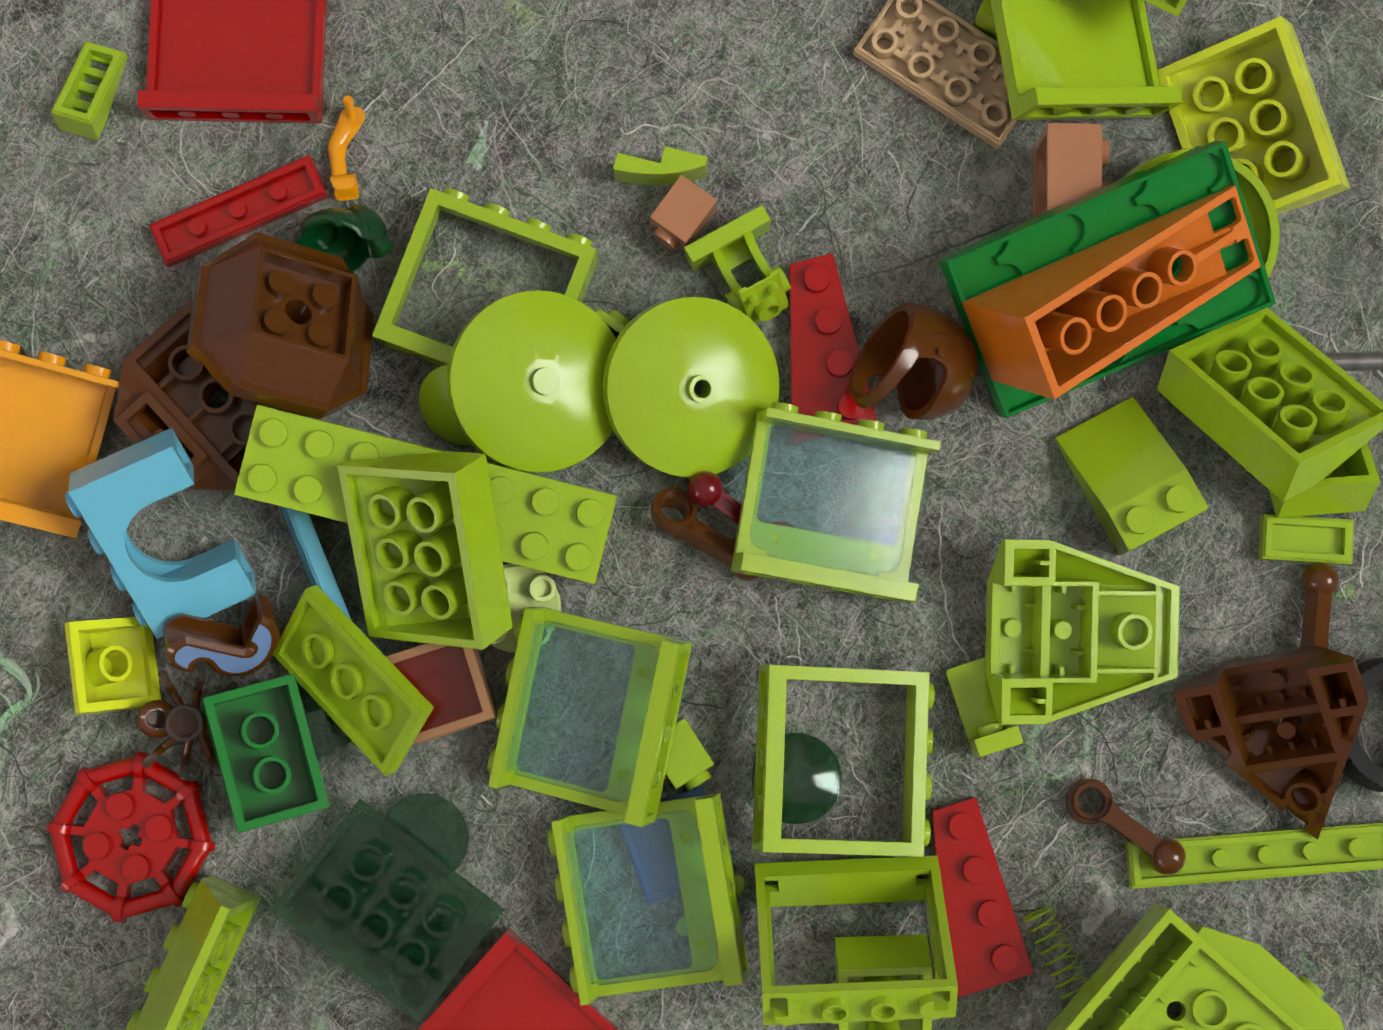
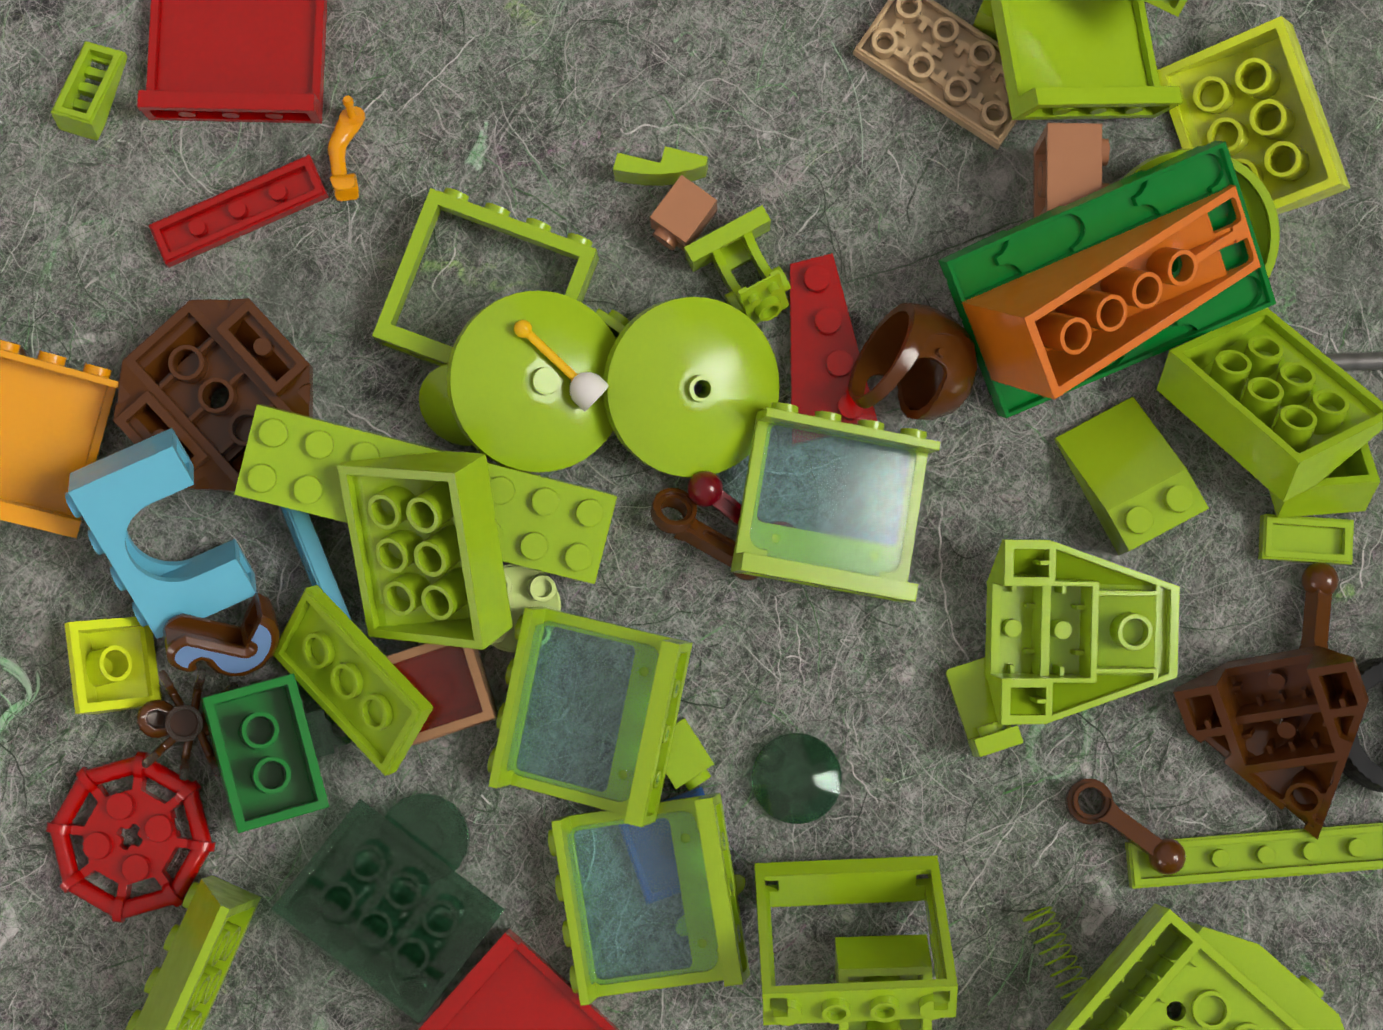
reddish brown piece [186,232,374,419] -> none
dark green hair [292,203,393,273] -> none
lime window [752,665,935,857] -> none
red wing [931,797,1034,998] -> none
none -> hinge [514,320,609,412]

